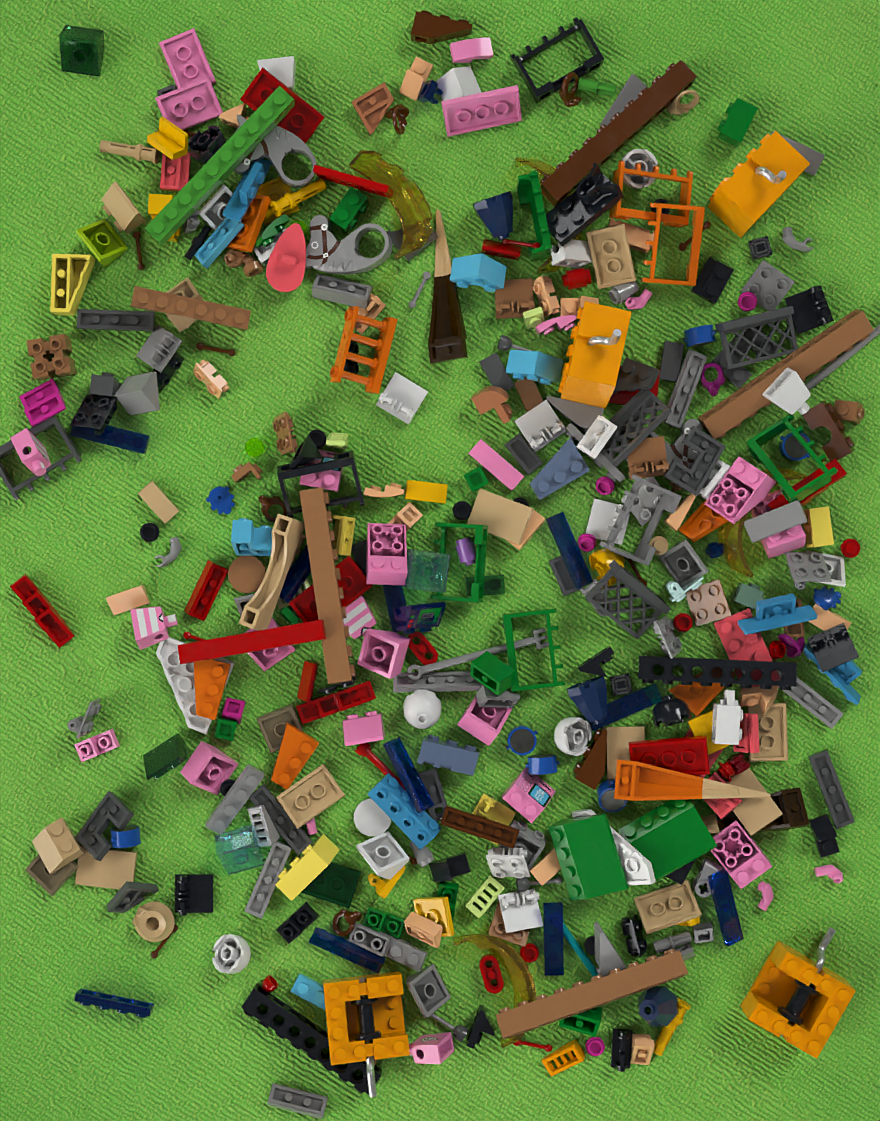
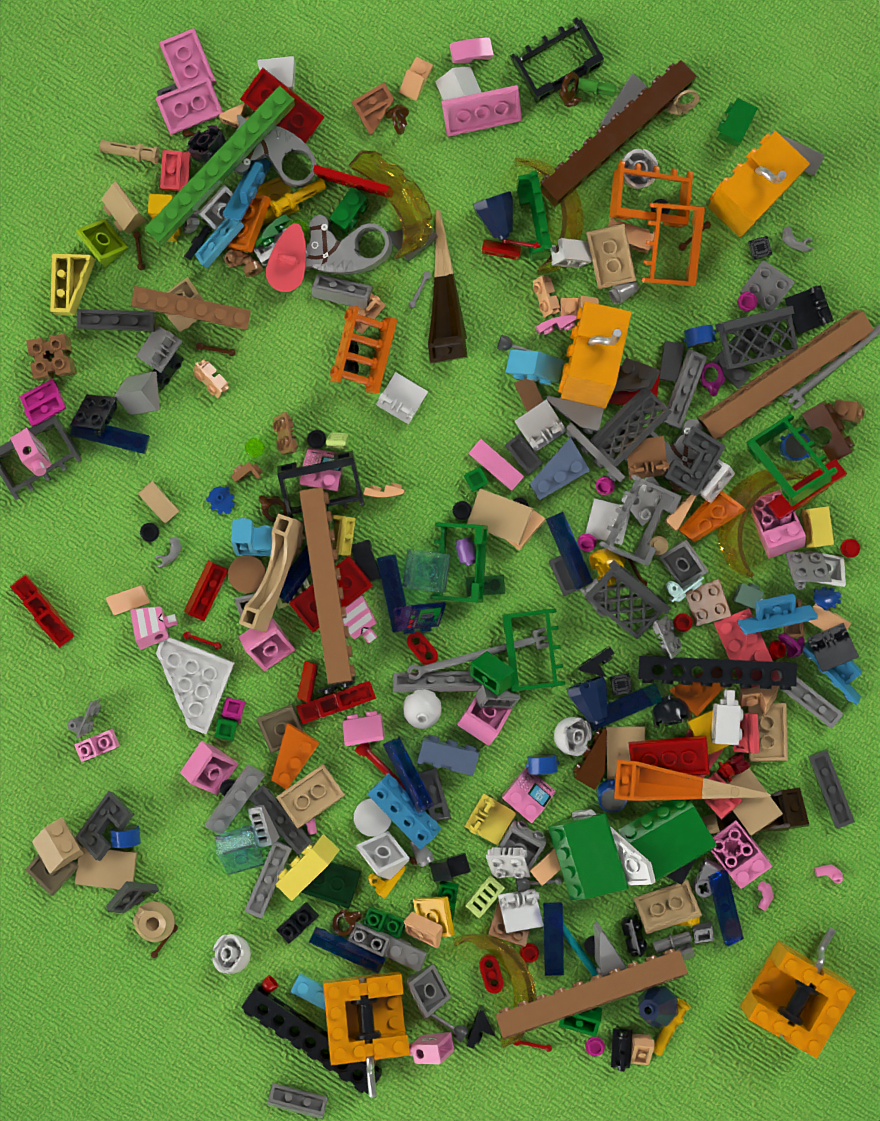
clear green slope [59,25,104,77] -> none
clear blue plate [74,988,155,1018] -> none
dark grey brick [89,372,121,397] -> none
clear green slope [143,733,191,780] -> none
yellow panel [147,117,188,160] -> none
black hinge [175,874,213,915] -> none
red tile [178,620,326,664] -> none
orange wing [194,659,231,720] -> none
green plate [280,606,299,625] -> none
black slope [289,436,322,469] -> none
bright pink slope [357,629,410,679] -> none
bright pink slope [366,523,407,585] -> none
light nougat slope [387,502,423,532] -> none
yellow slope [405,480,448,504] -> none
reddish brown slope [411,11,472,44] -> none
clear blue tile [418,80,443,104] -> none
reddish brown tile [440,805,520,849] -> none
medium azure brick [450,253,507,292] -> none
nougat brick [471,386,513,424] -> none
dark grey tile [479,353,514,391] -> none
medium nougat hinge [495,278,535,319] -> none
pearl dark grey piece [506,725,538,755] -> none
yellowish green plate [523,307,545,329] -> none
light orange slope [541,1039,585,1077] -> none
black plate [546,163,624,247] -> none
red brick [562,268,591,290] -> none
white hinge [576,415,617,459] -> none
bright pink arm [625,289,653,310] -> none
black plate [690,257,734,305] -> none
bright pink slope [705,456,776,524] -> none
clear blue plate [705,542,724,558] -> none
light grey slope [743,500,808,543] -> none
white torso [762,367,811,415] -> none
black slope [809,814,840,858] -> none

